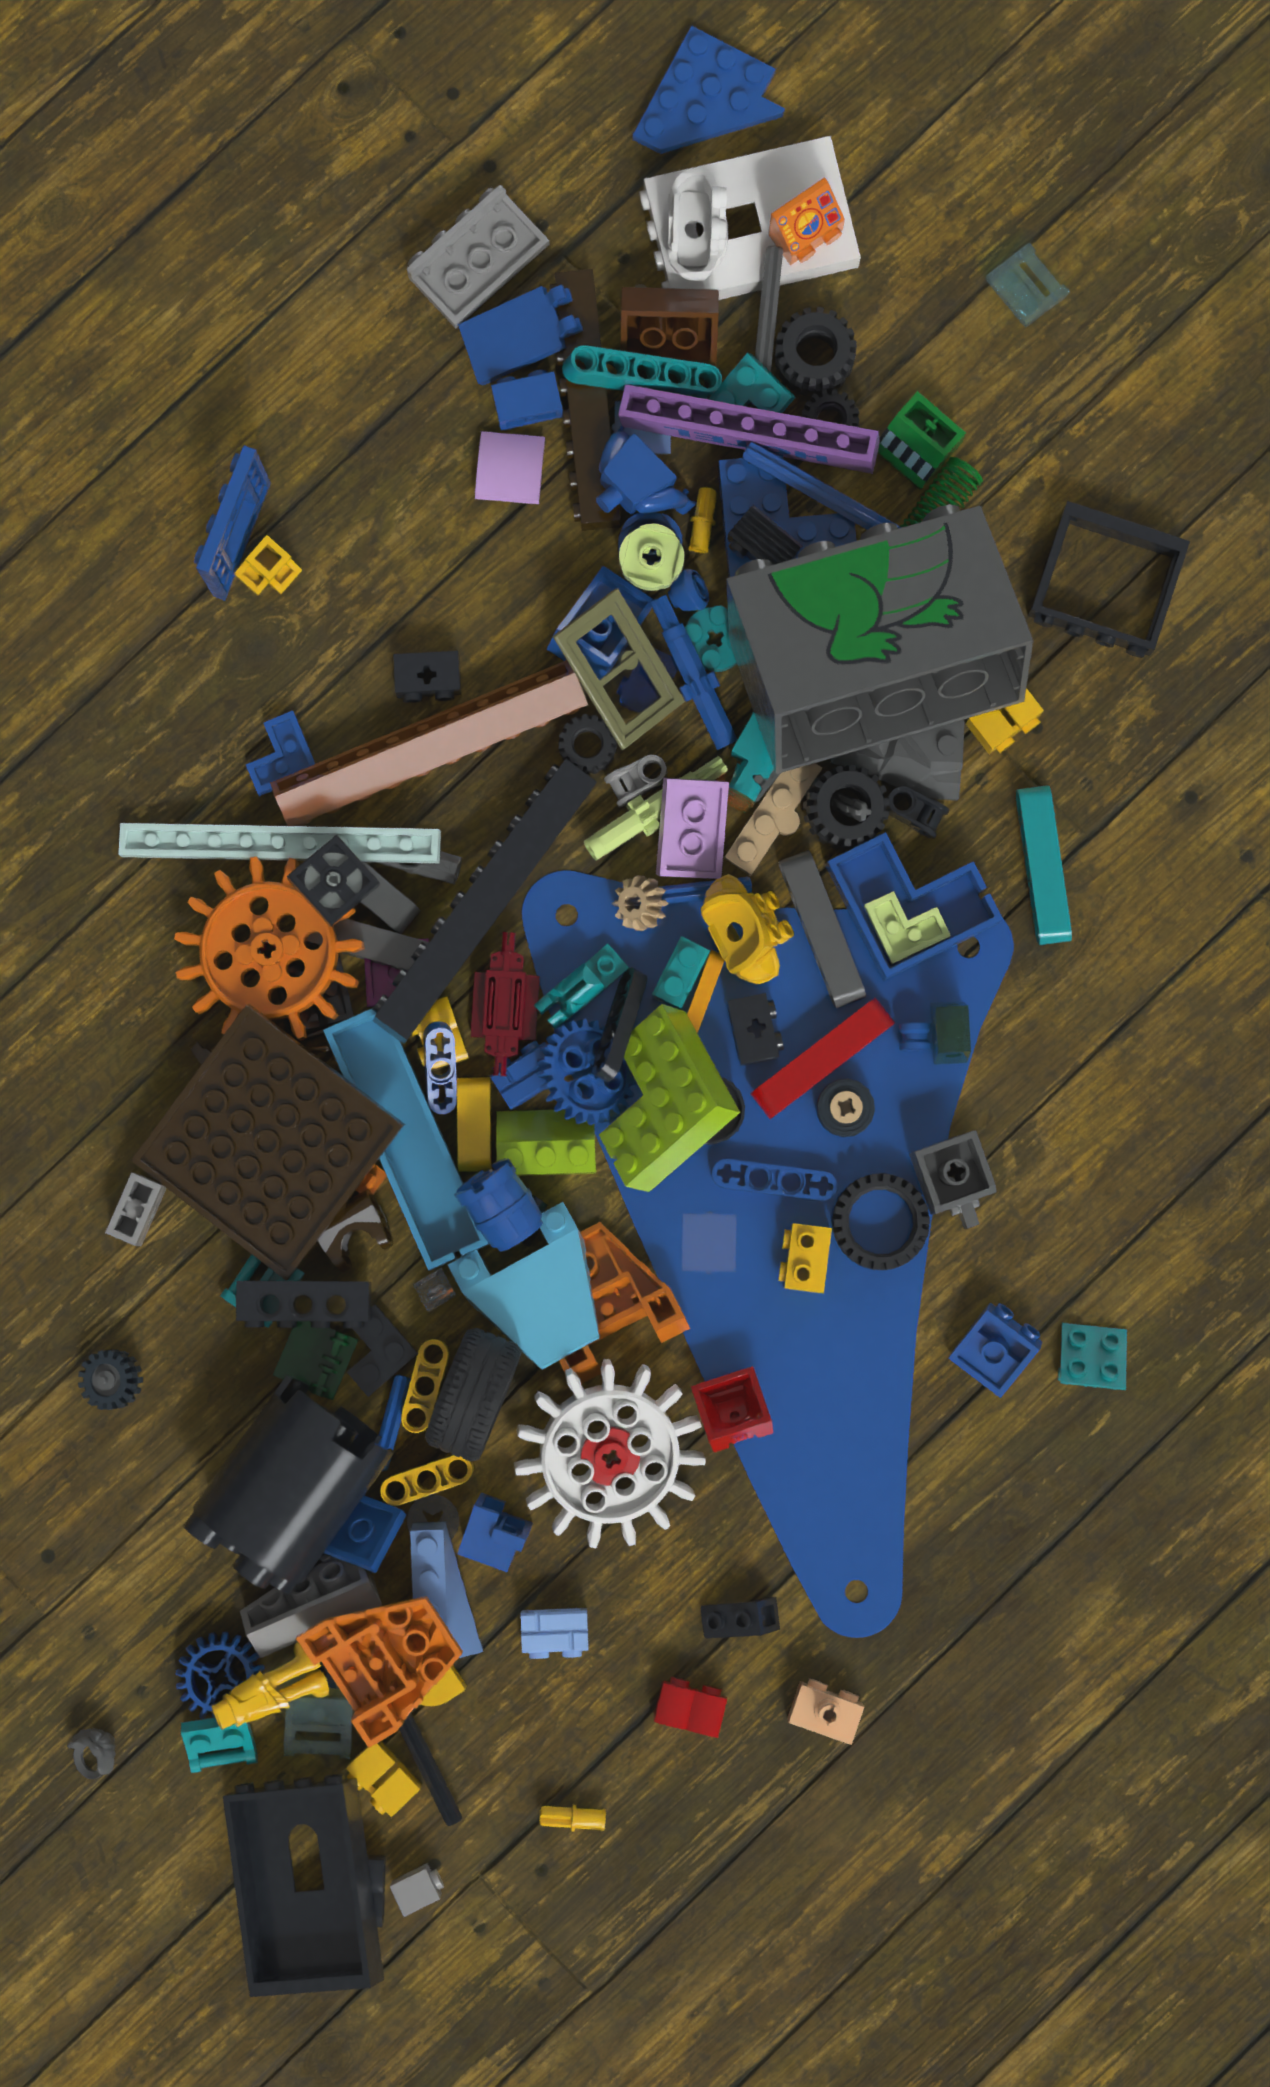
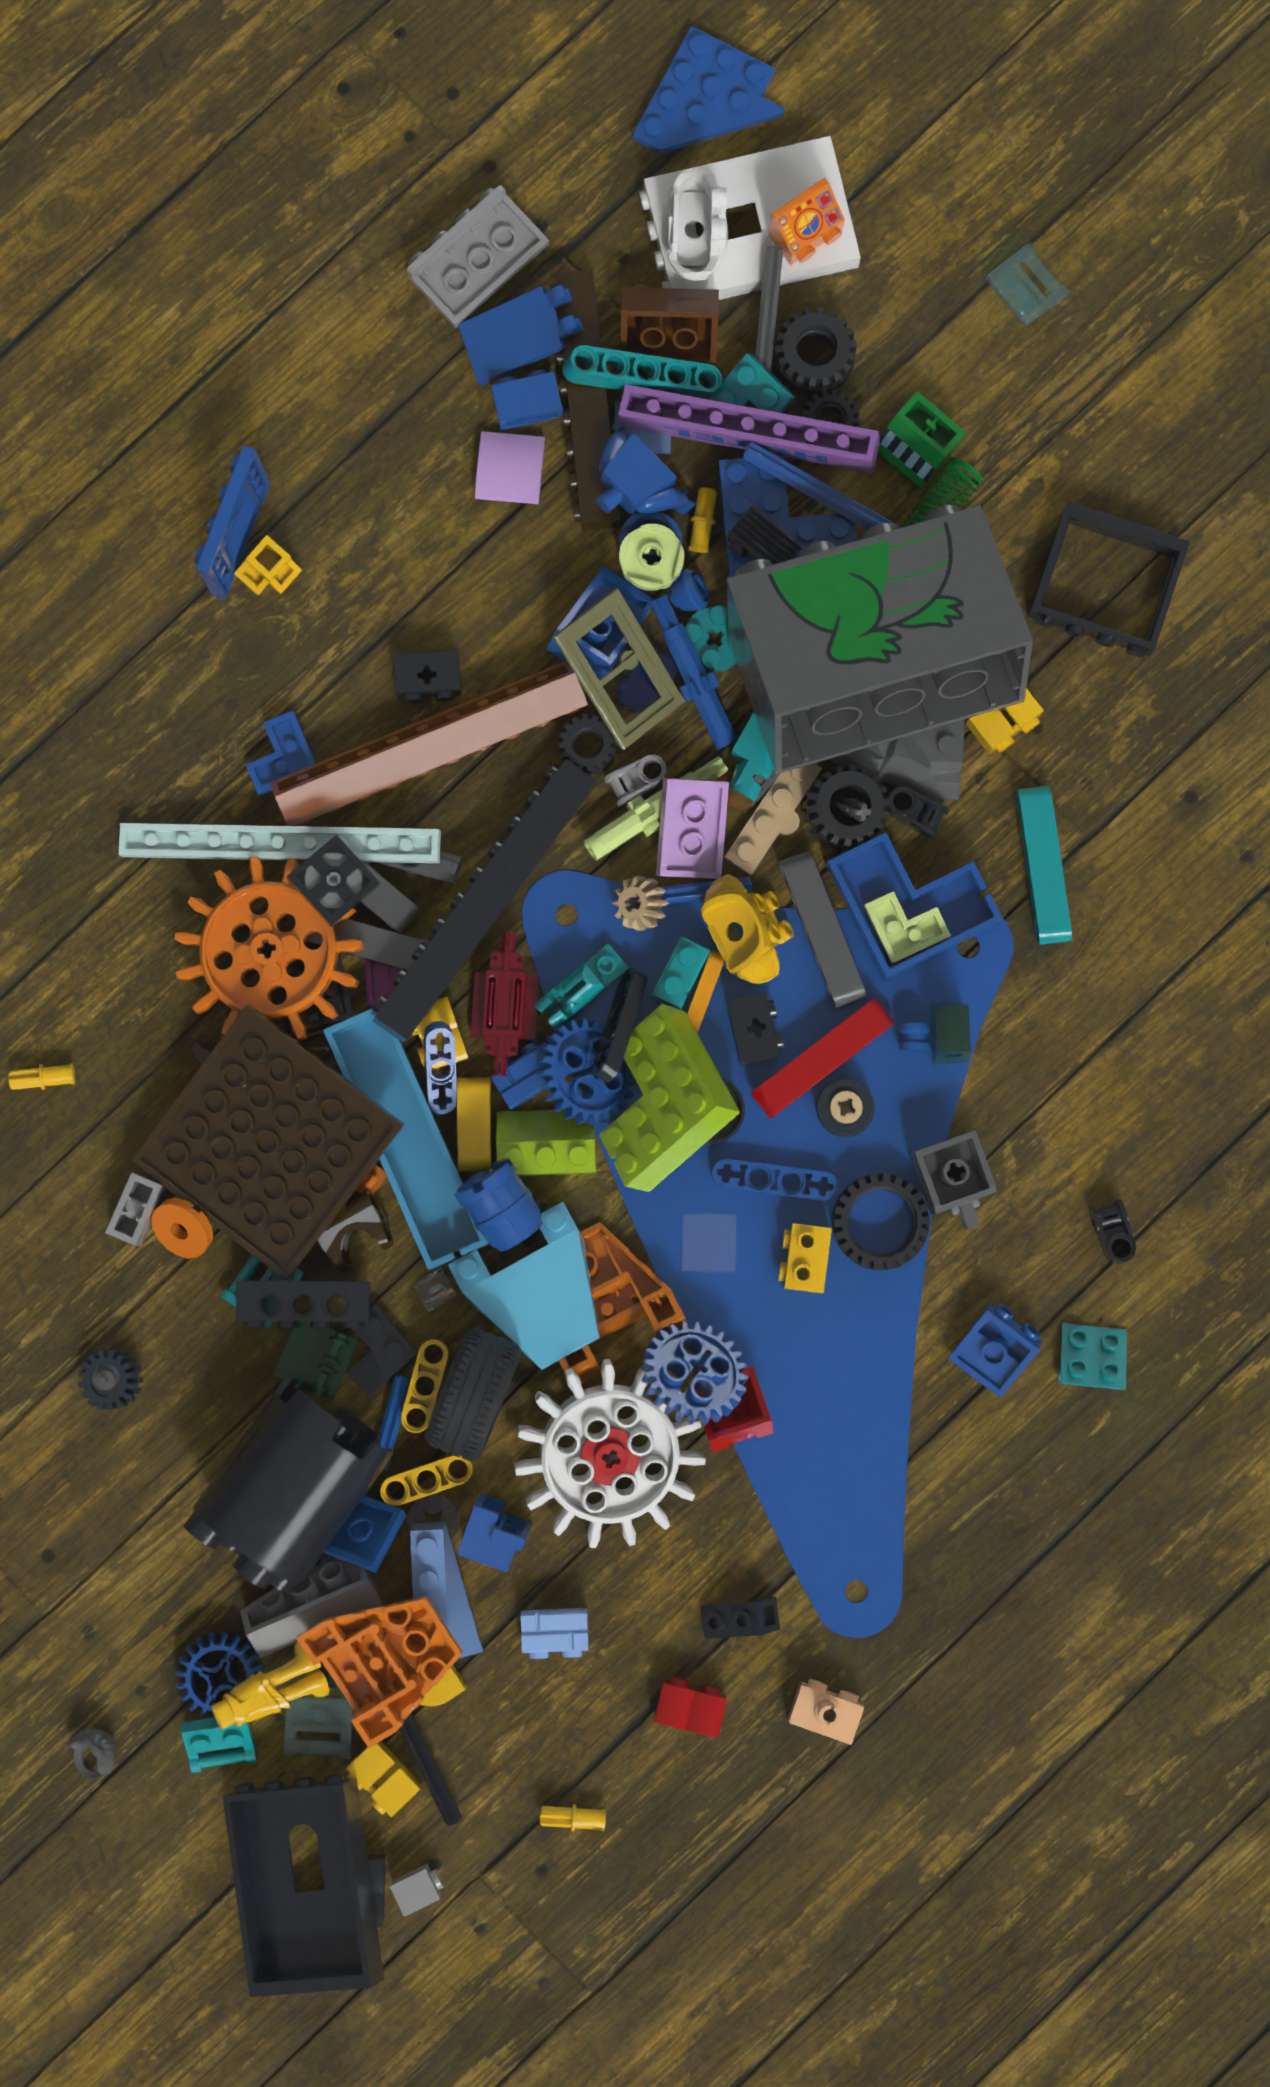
none -> yellow axle [8,1063,75,1090]
none -> orange tile [151,1198,213,1259]
none -> blue gear [640,1321,748,1425]
none -> black piece [1089,1199,1136,1264]

